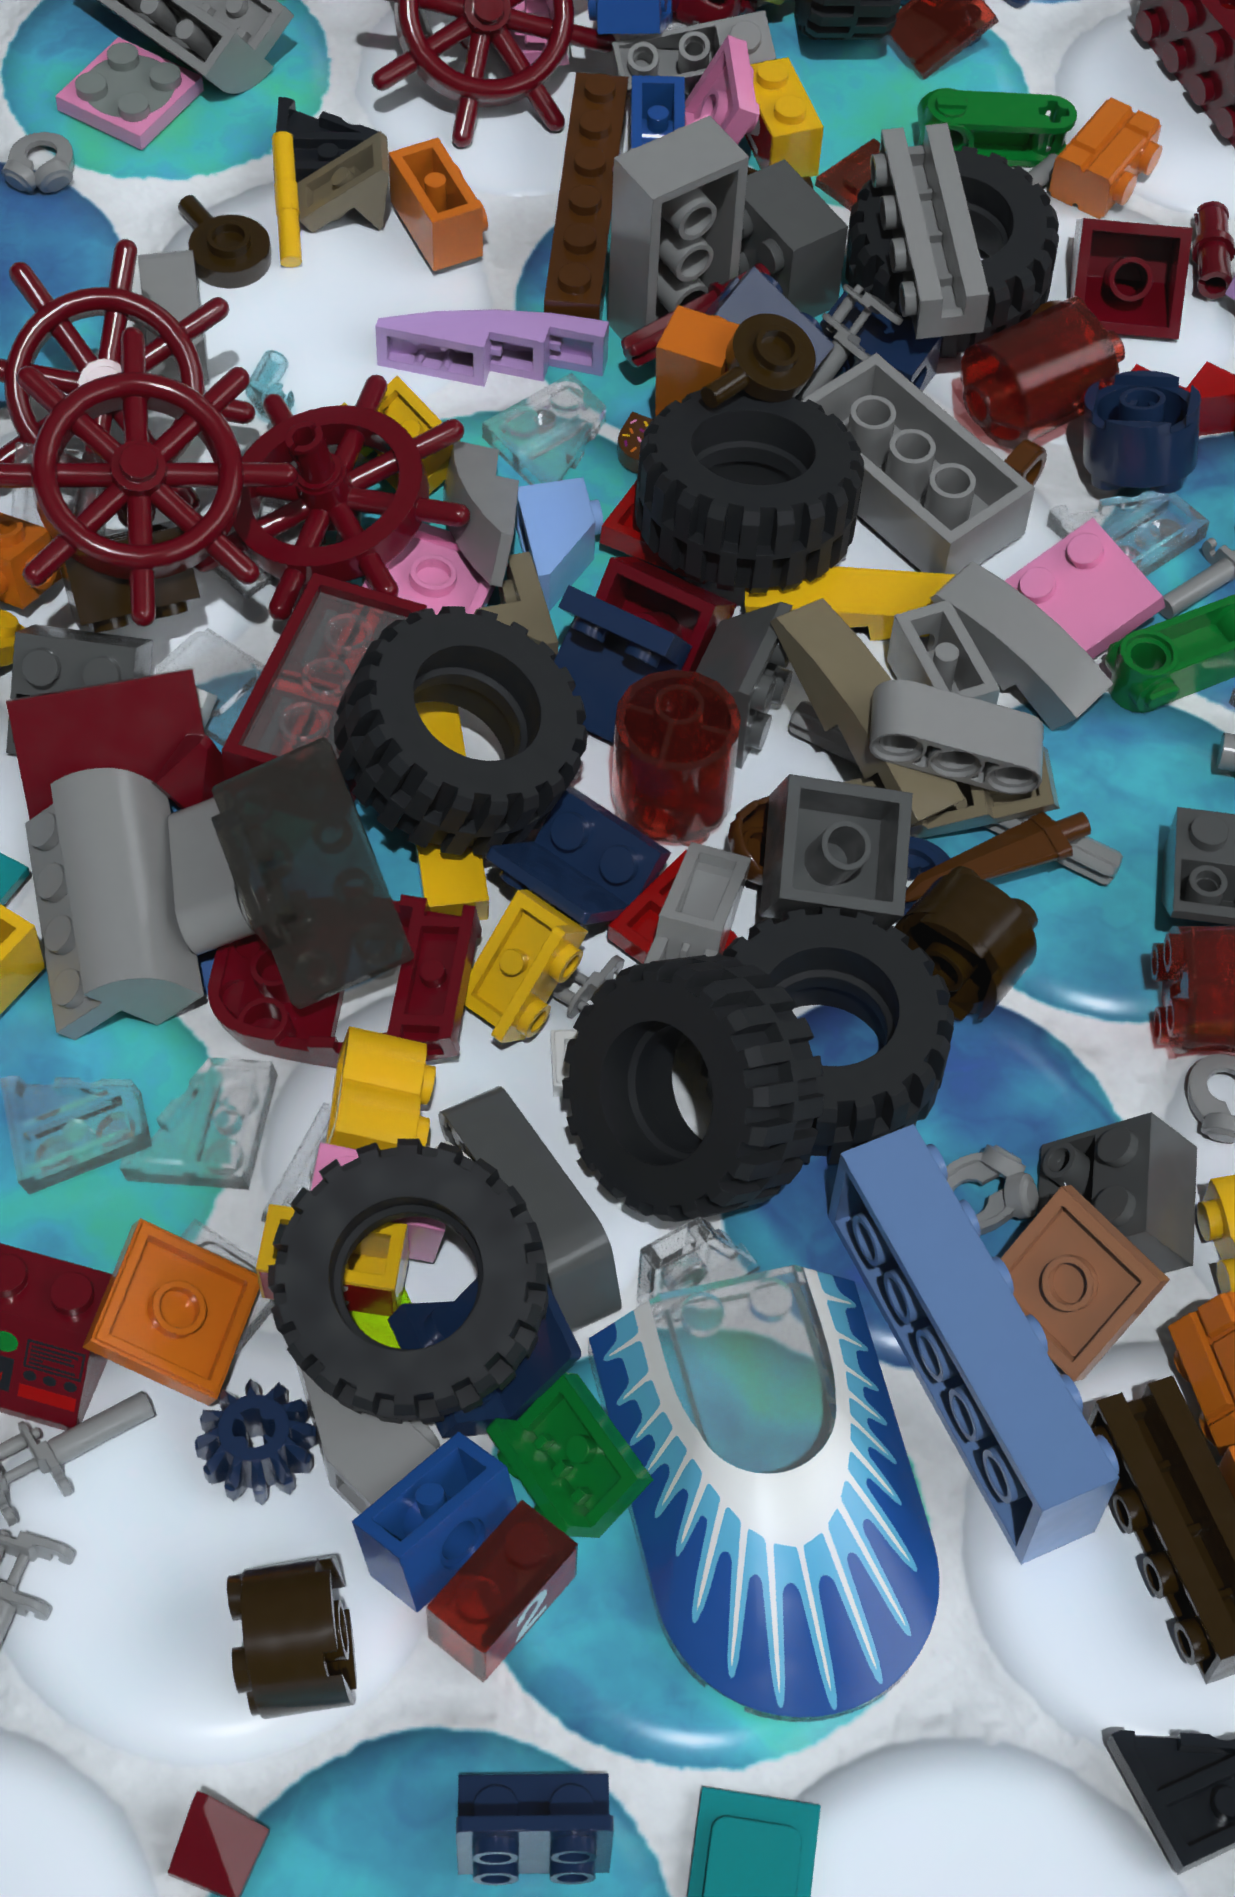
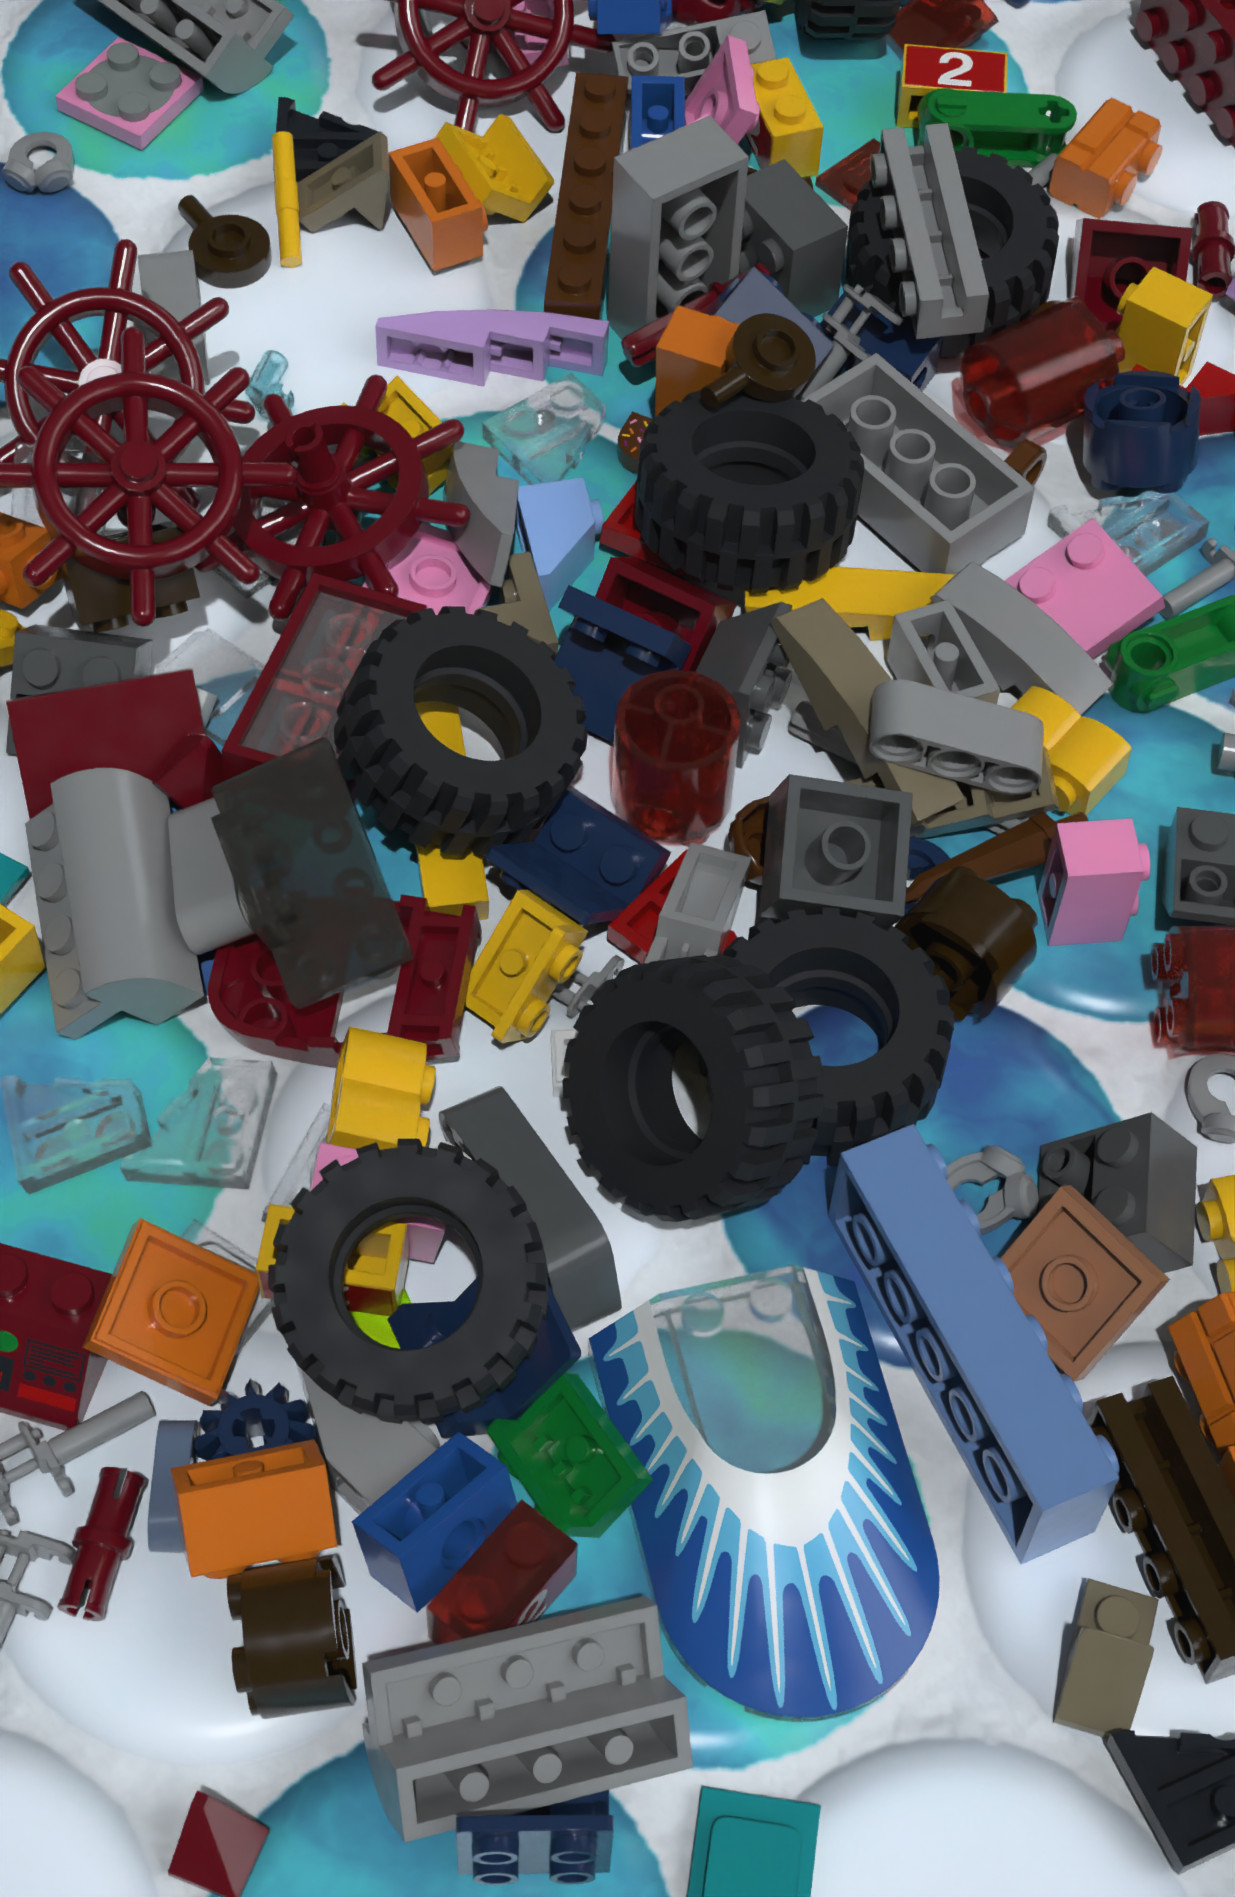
clear wing [636,1216,760,1328] -> none
none -> dark red pin [57,1467,145,1621]
none -> sand blue beam [147,1419,199,1553]
none -> orange brick [170,1439,338,1579]
none -> light grey brick [362,1596,693,1843]
none -> yellow bracket [435,114,554,223]
none -> red brick [896,44,1008,129]
none -> yellow brick [1011,686,1132,815]
none -> bright pink brick [1037,818,1150,946]
none -> dark tan slope [1053,1578,1159,1739]
none -> yellow brick [1107,266,1213,386]

